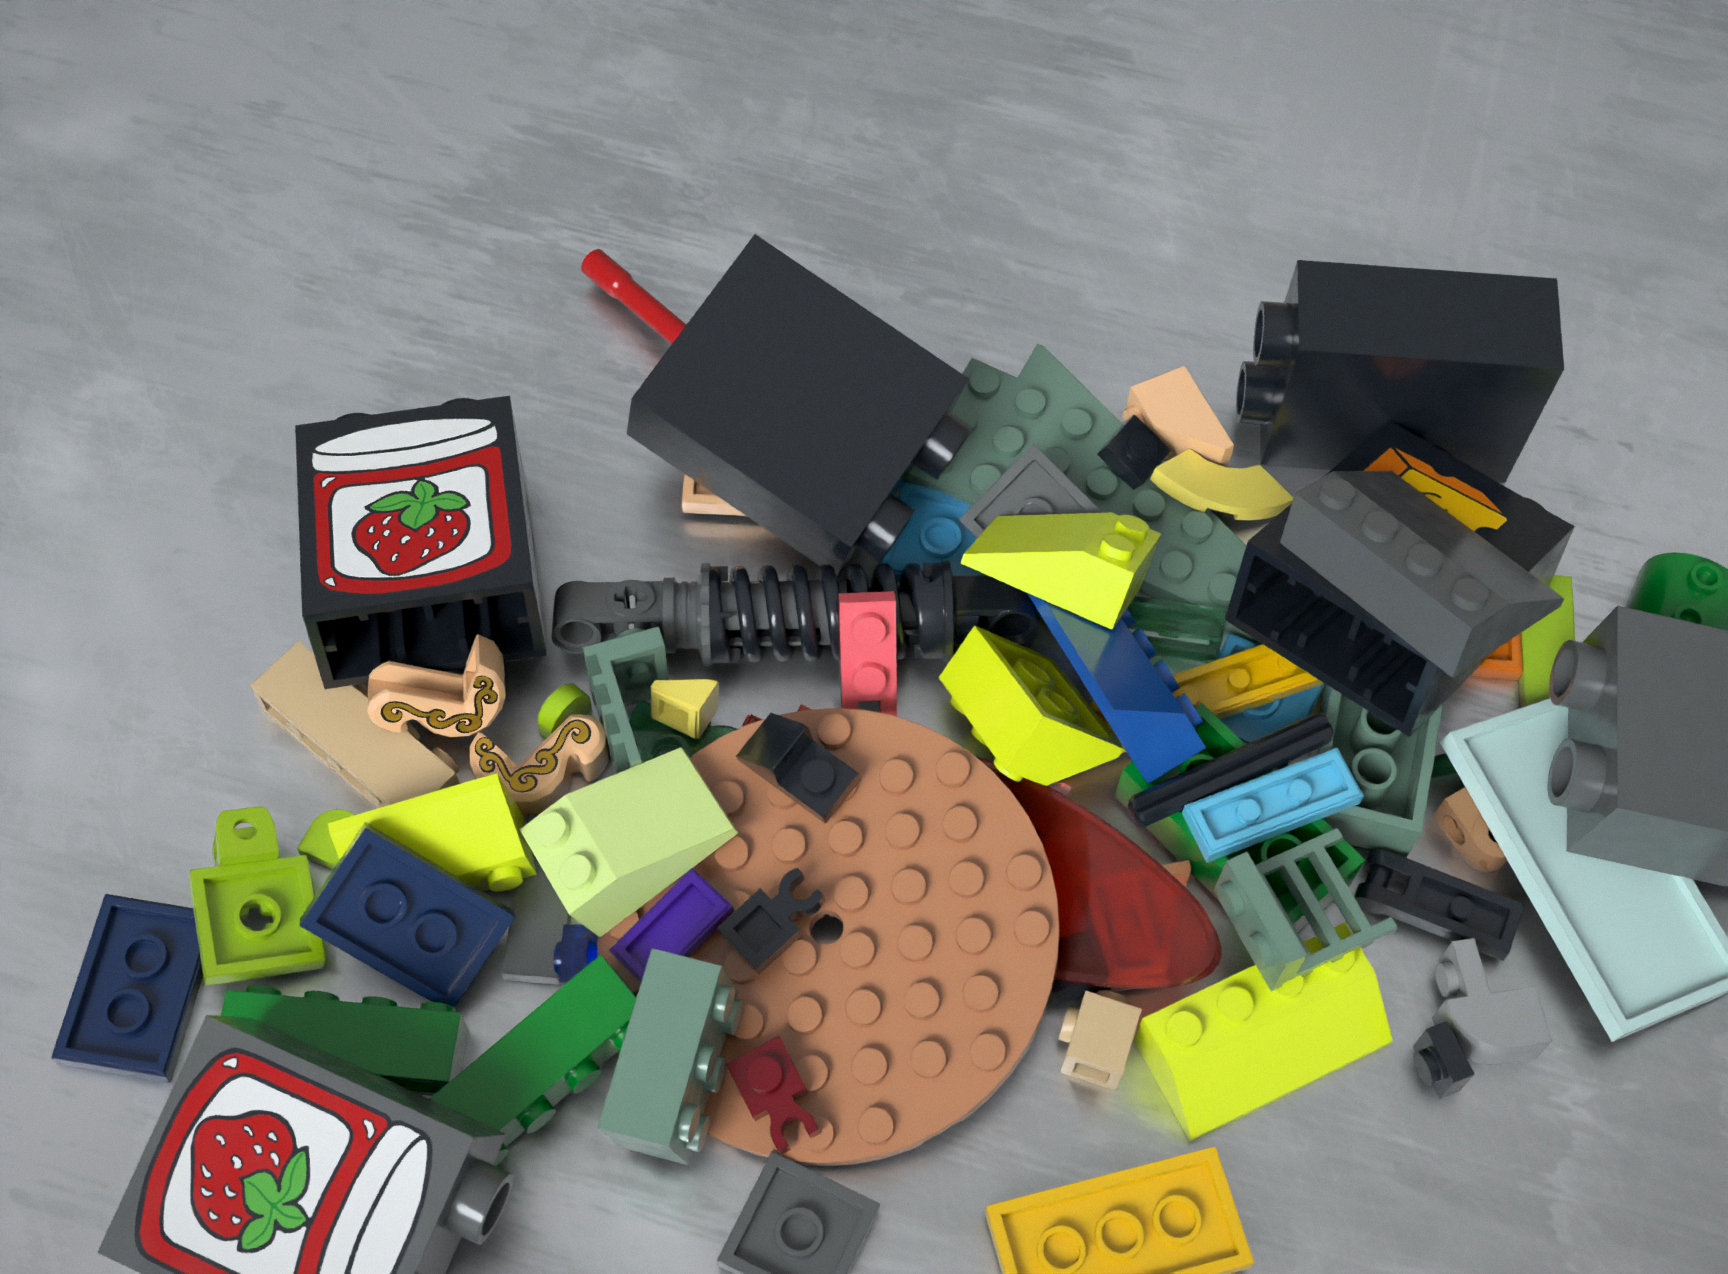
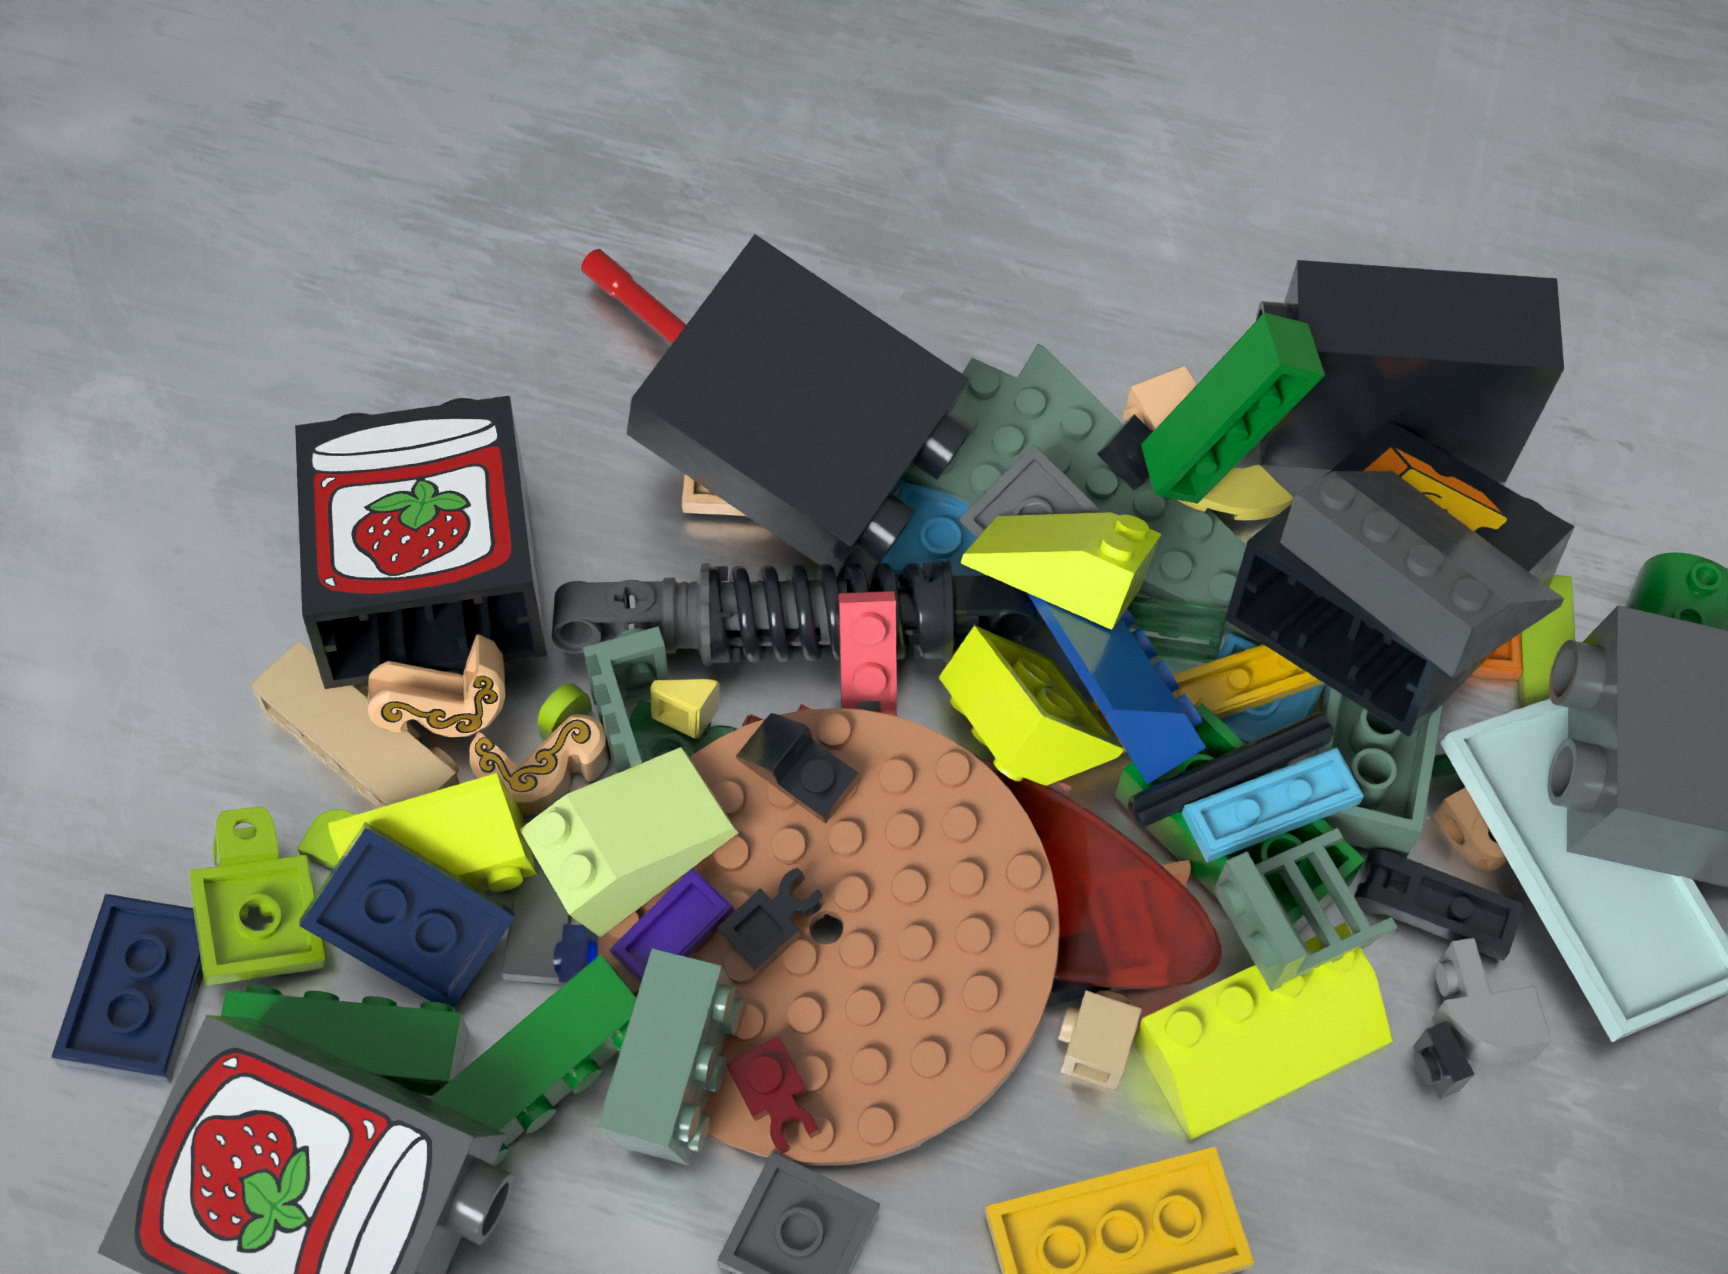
none -> green brick [1141,312,1325,504]

